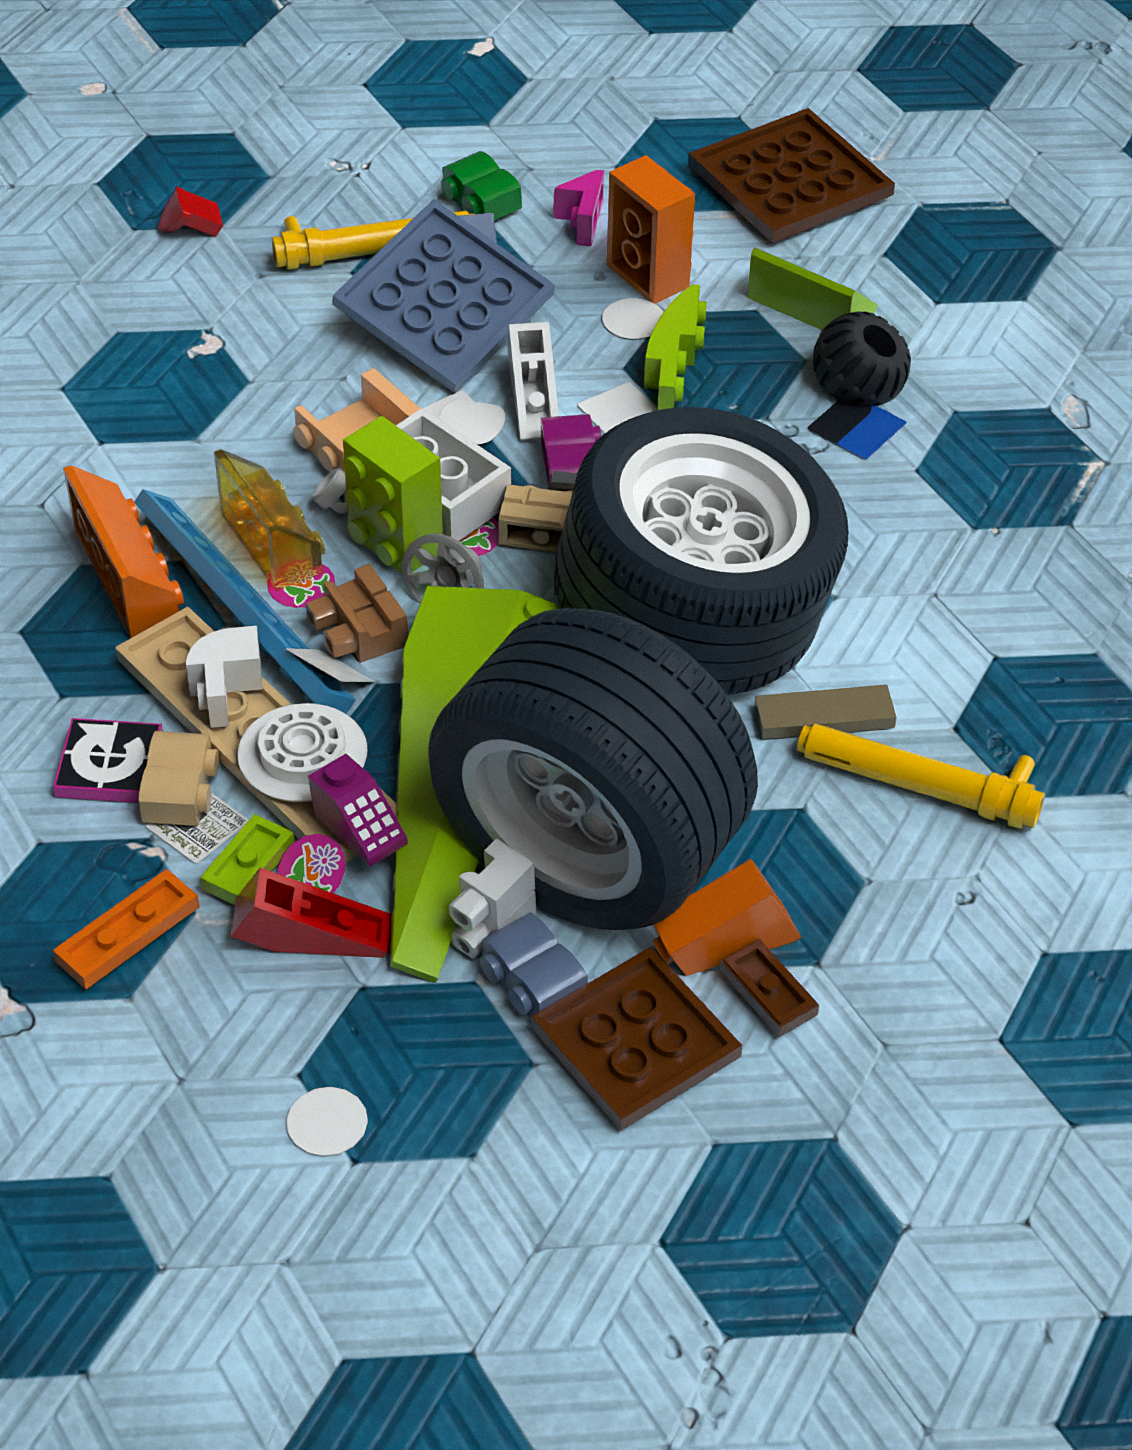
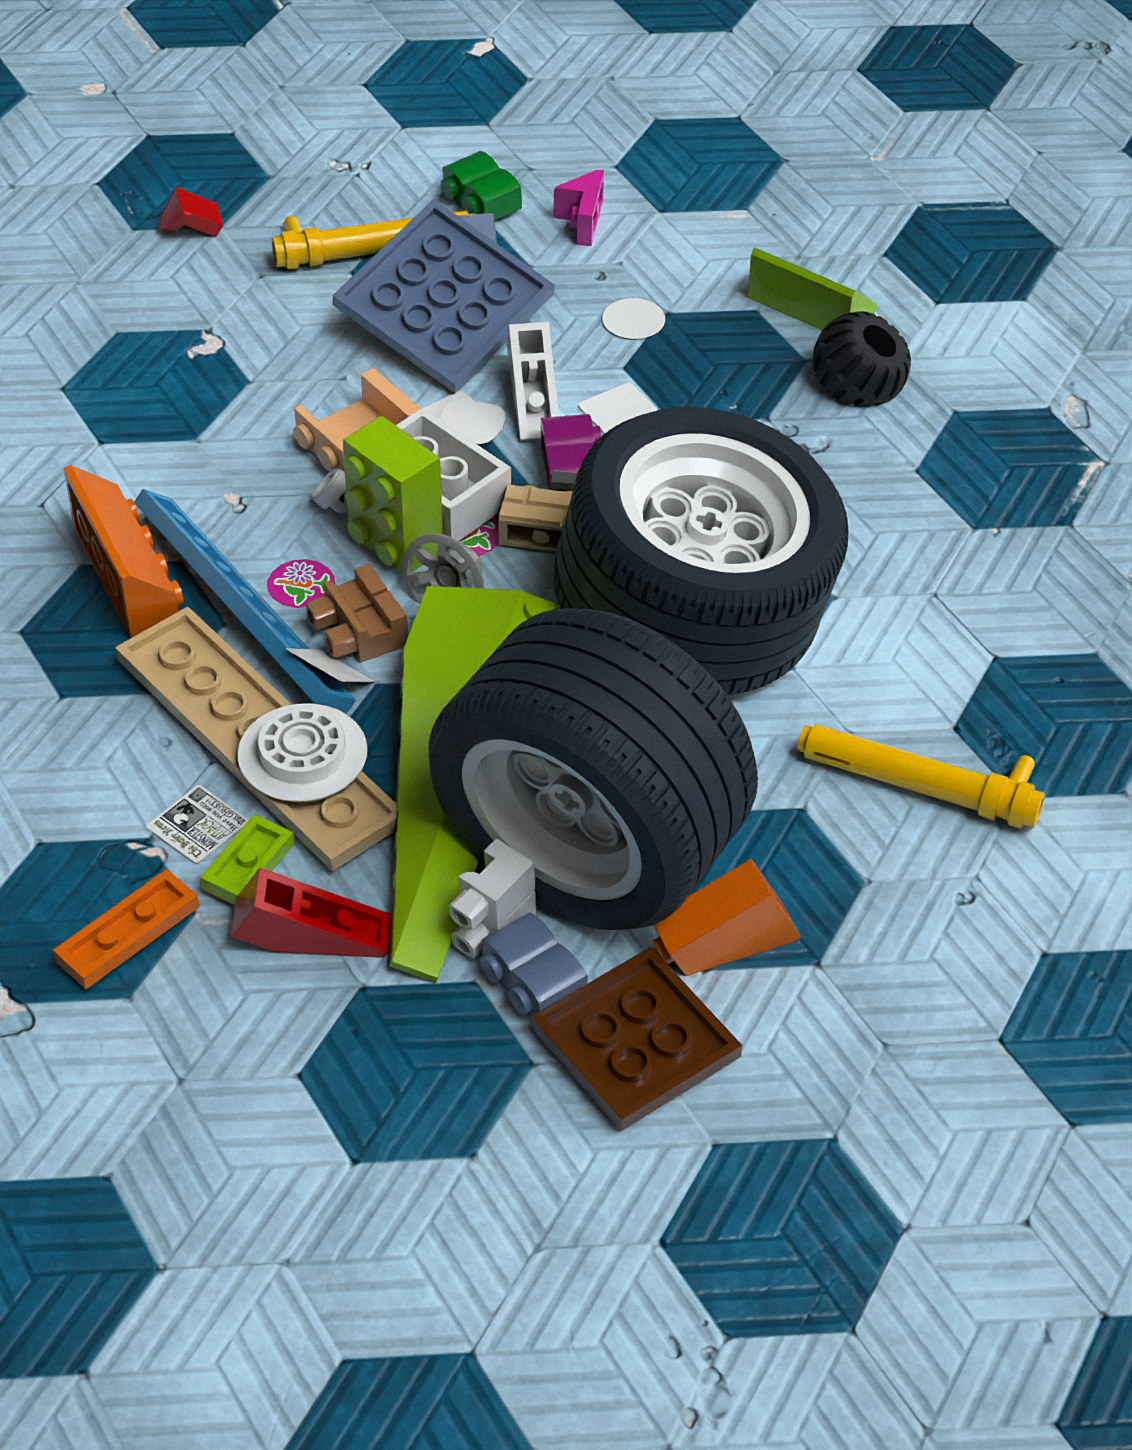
tile [53,718,163,803] -> none
tan brick [138,731,219,826] -> none
white brick [186,626,263,728] -> none
clear yellow slope [214,449,325,591] -> none
sticker [278,834,345,893] -> none
white sticker [286,1087,368,1156] -> none
magenta slope [308,753,408,867] -> none
orange brick [607,155,695,304] -> none
lime slope [644,284,707,410] -> none
reddish brown plate [688,108,895,243] -> none
reddish brown plate [719,939,819,1038] -> none
dark tan tile [754,684,897,740] -> none
sticker [808,401,907,459] -> none

